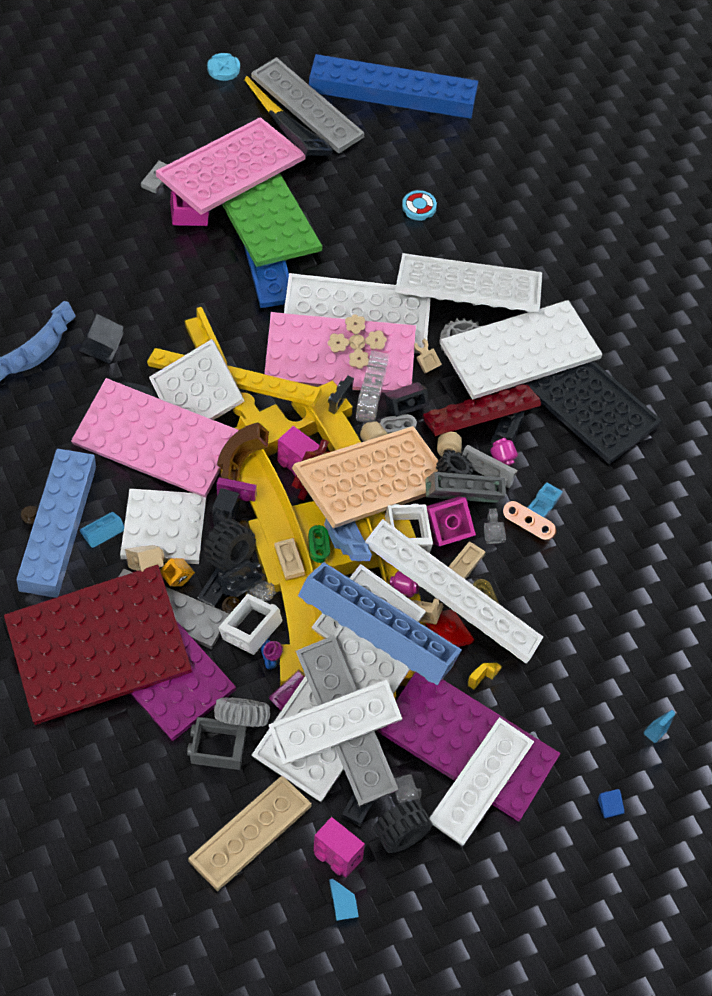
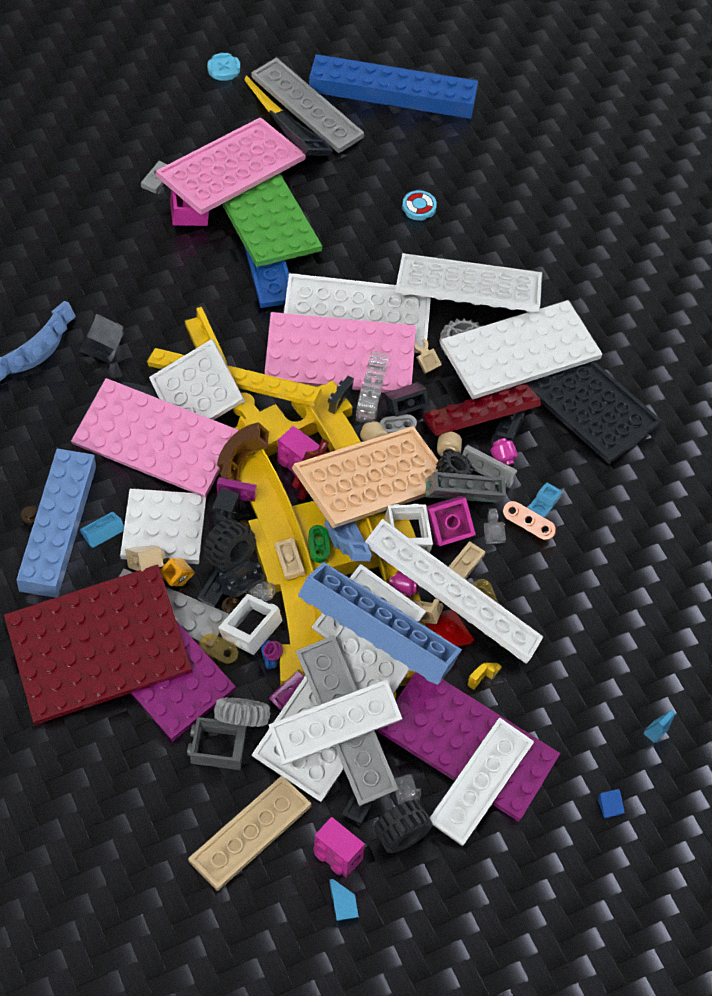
tan plant [328,314,387,369] -> none
none -> clear yellow plate [199,633,238,664]

